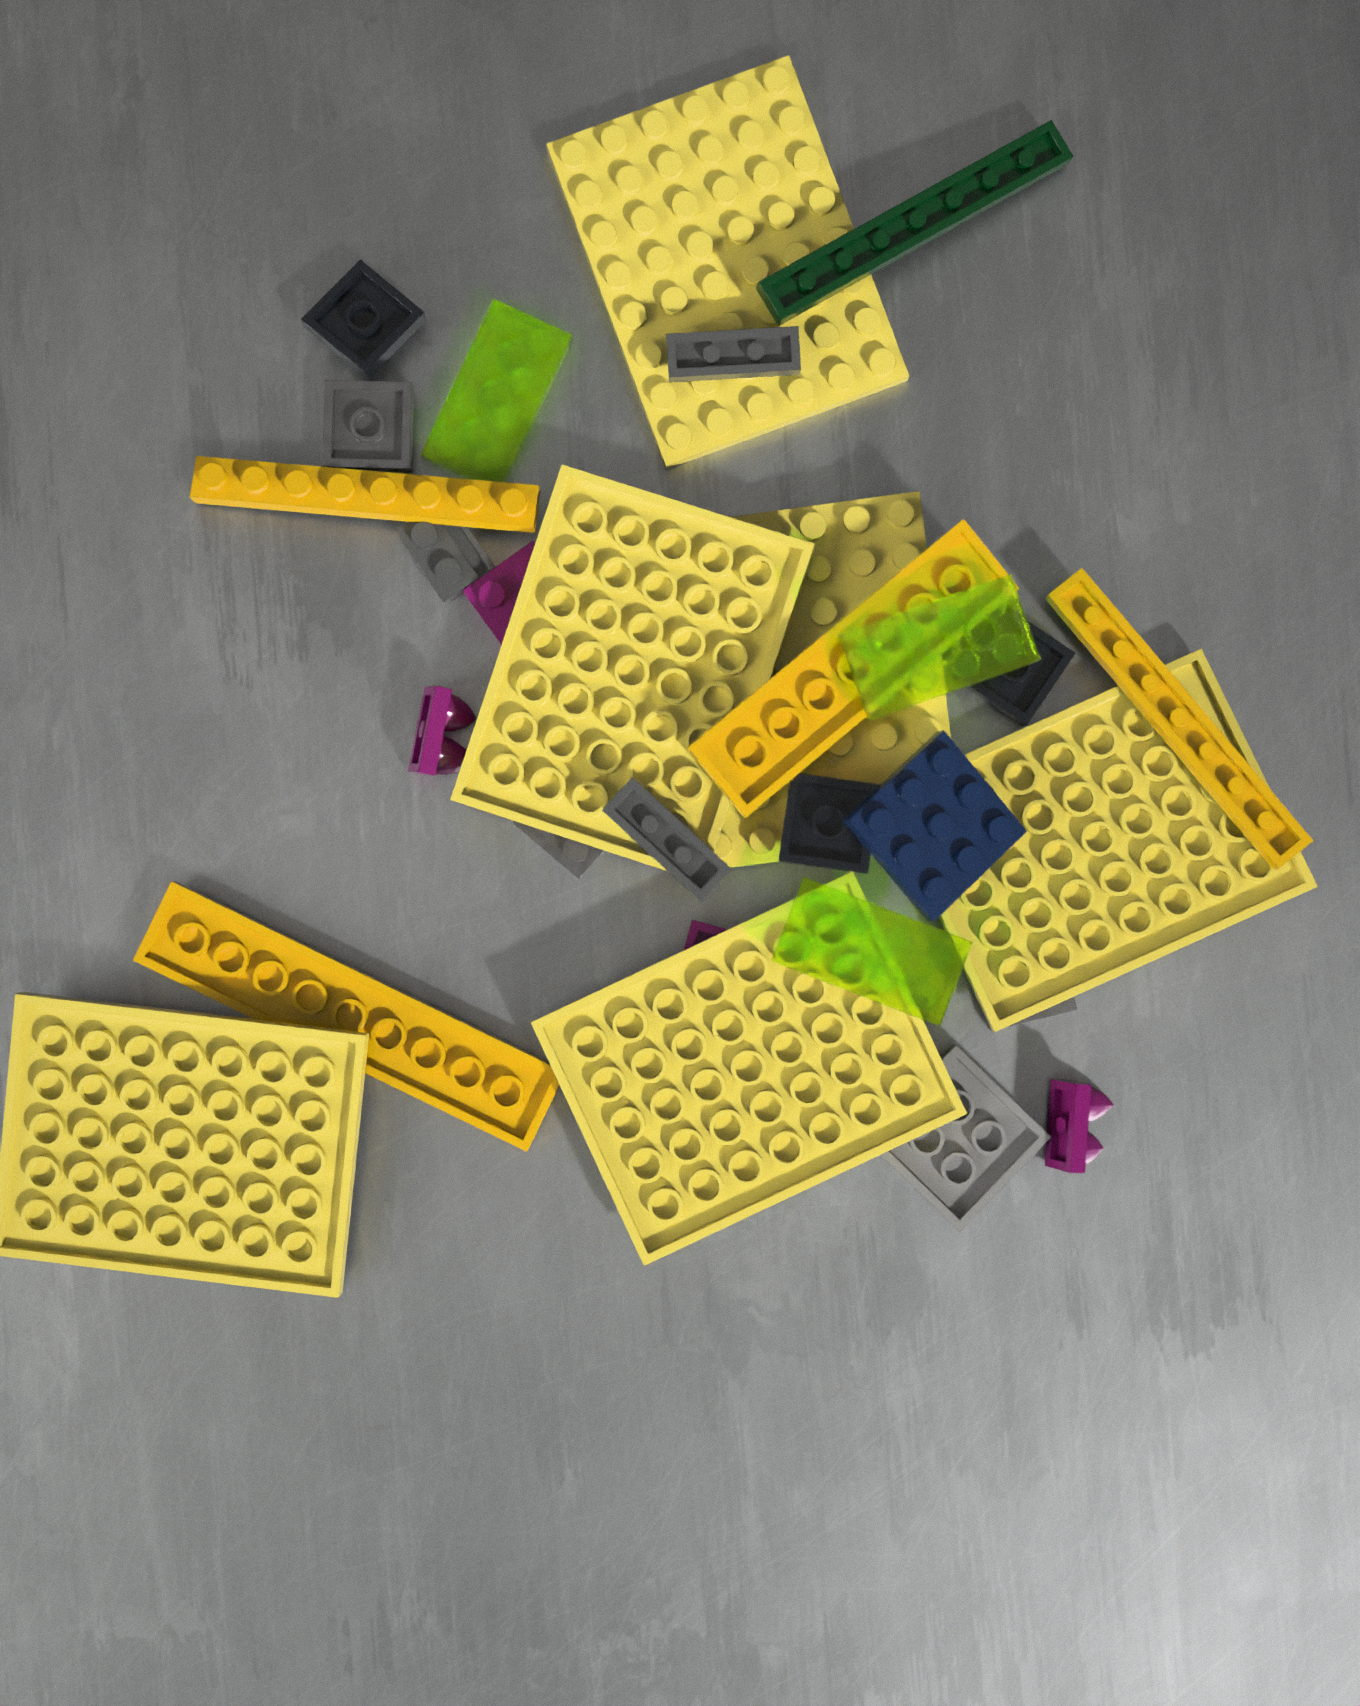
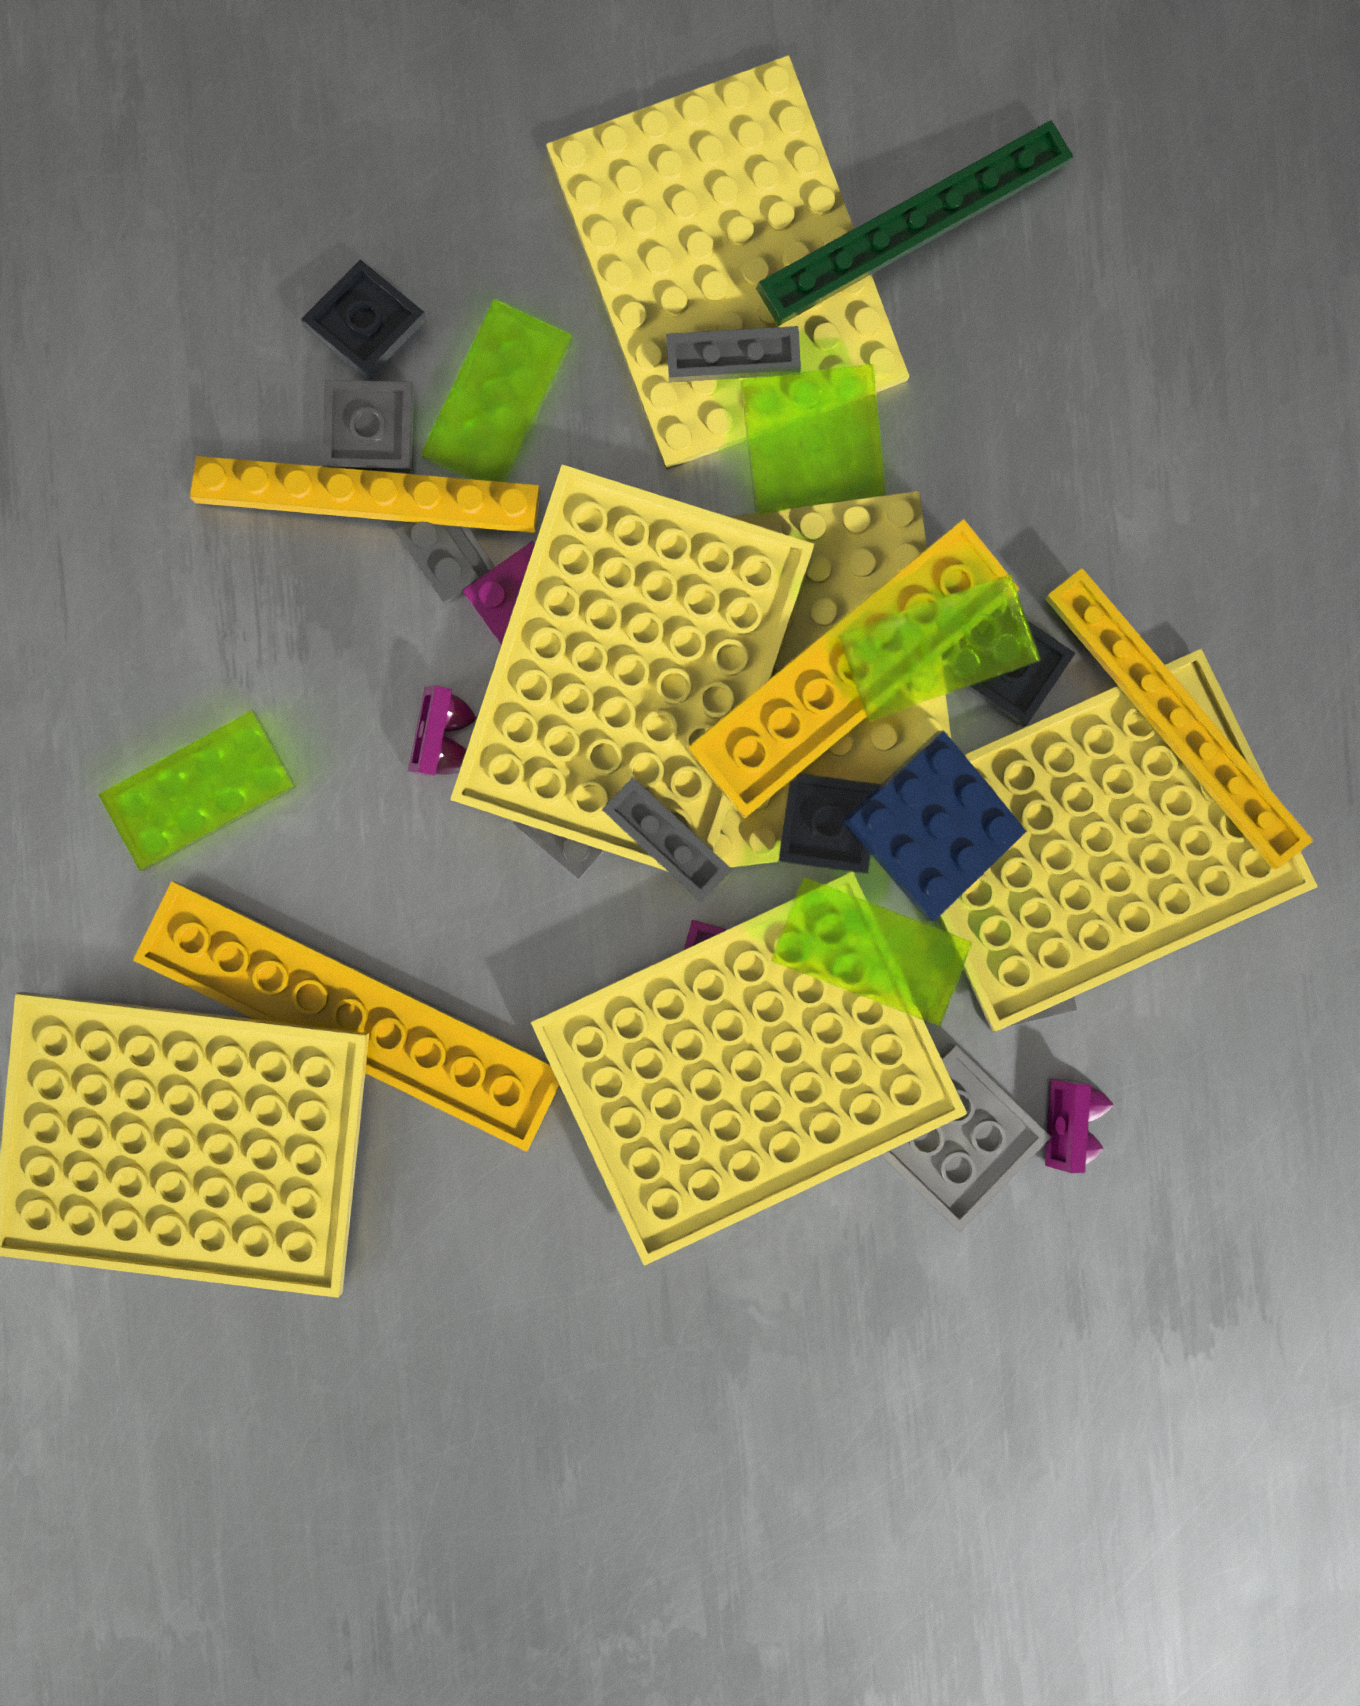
none -> clear neon green plate [98,710,297,871]
none -> clear neon green plate [740,364,886,514]

